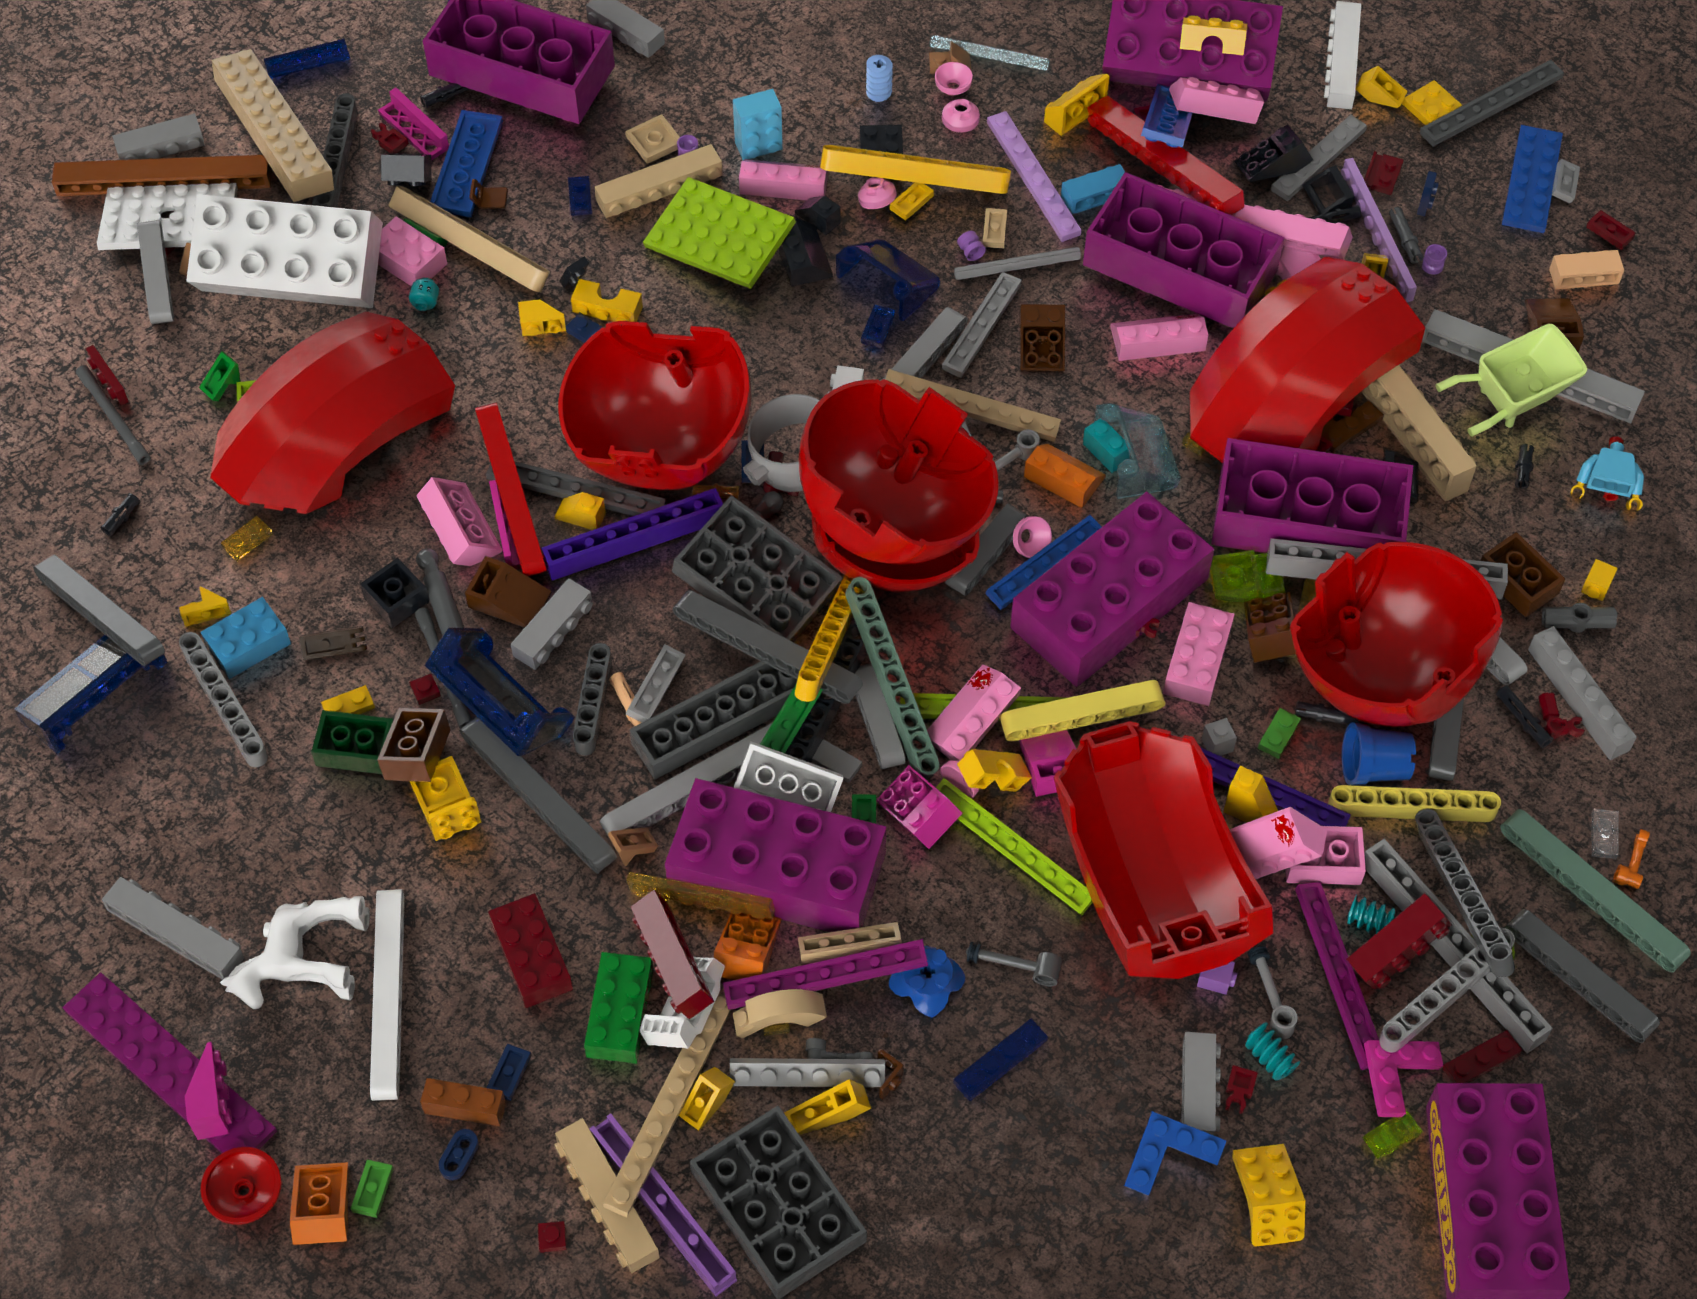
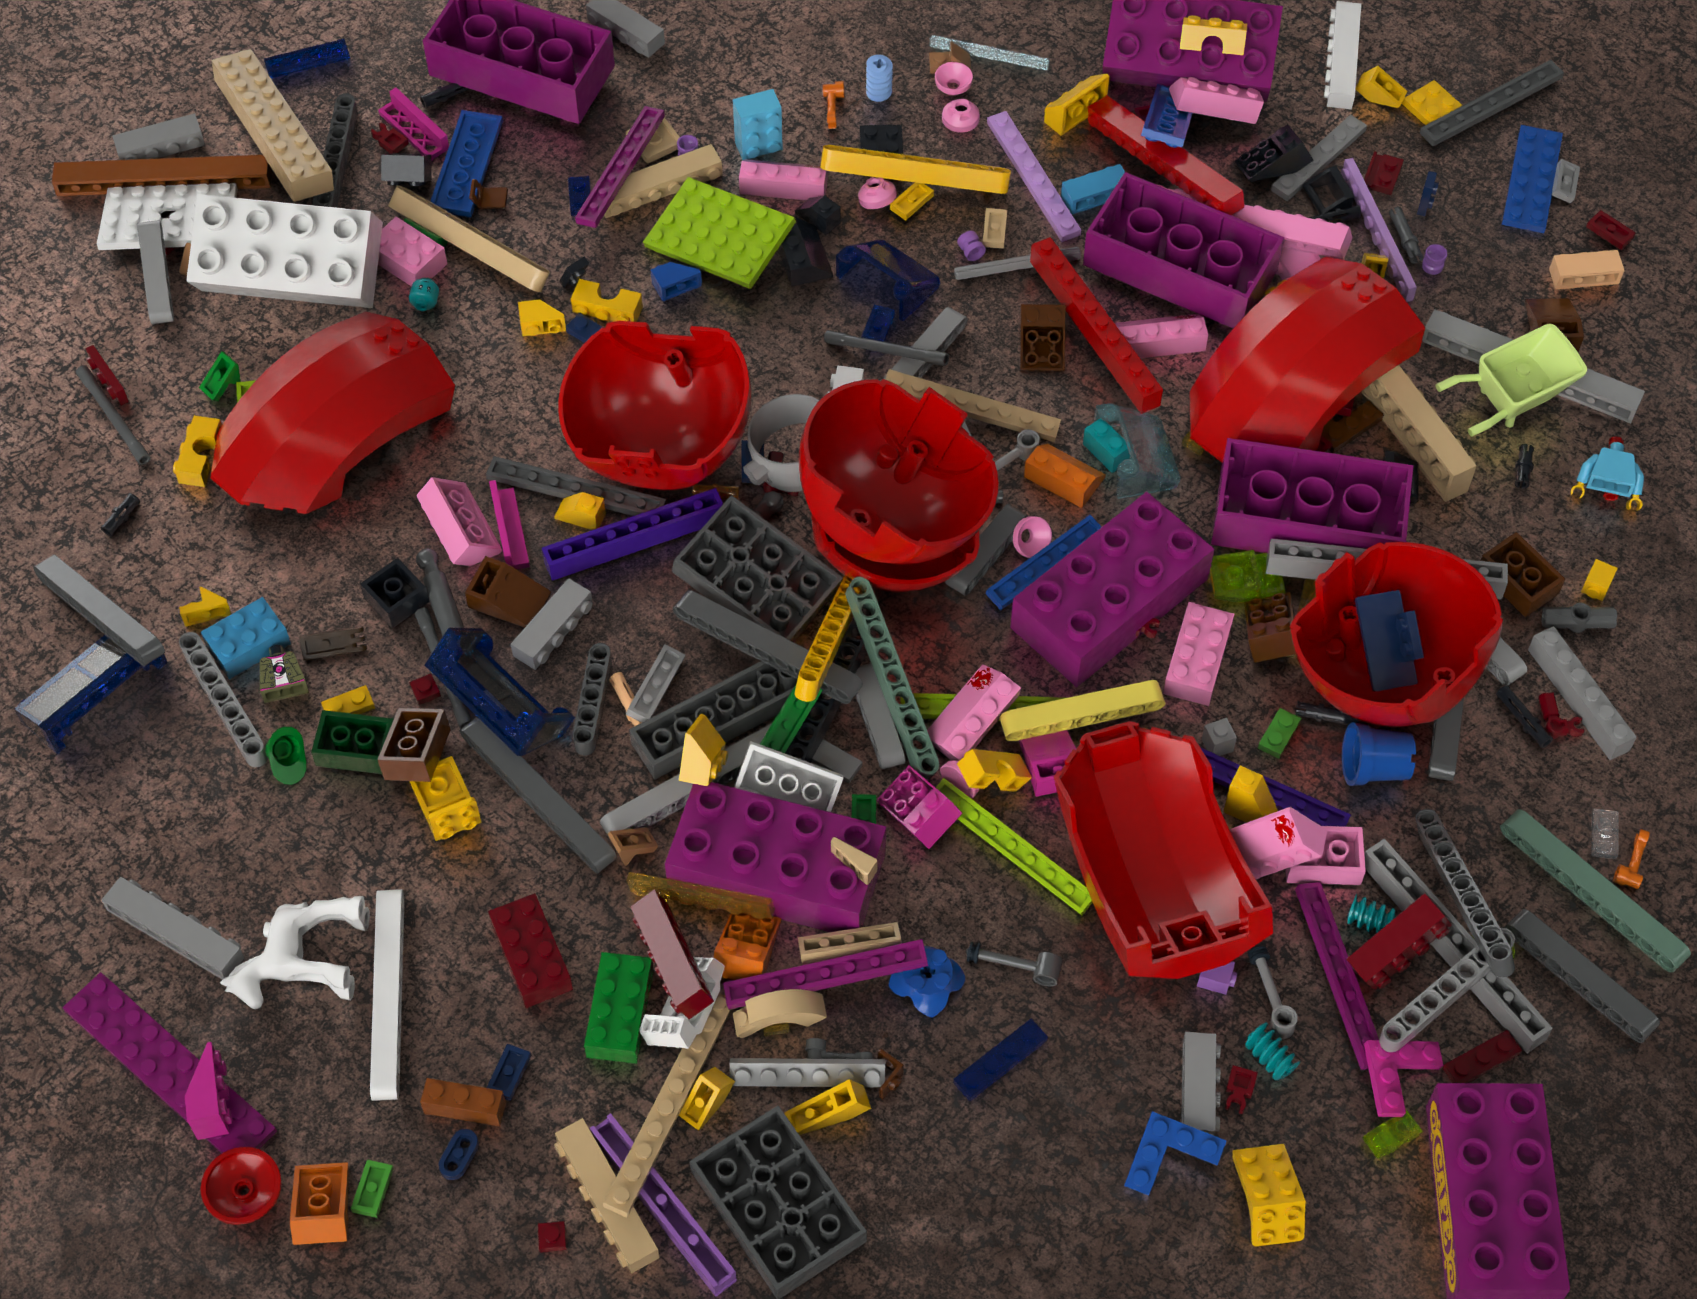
clear yellow plate [221,516,273,561] -> none
red beam [475,402,547,576] -> none
light grey plate [942,272,1022,378] -> none
light yellow beam [1328,785,1501,822] -> none
none -> yellow arch [173,415,222,487]
none -> olive torso [260,645,309,703]
none -> green piece [265,726,306,785]
none -> magenta plate [575,106,665,228]
none -> blue slope [650,262,702,301]
none -> yellow slope [679,714,728,786]
none -> orange brick [823,81,845,129]
none -> dark grey piece [824,330,949,366]
none -> tan slope [831,837,877,885]
none -> red brick [1030,237,1163,414]
none -> dark blue bracket [1355,590,1424,692]

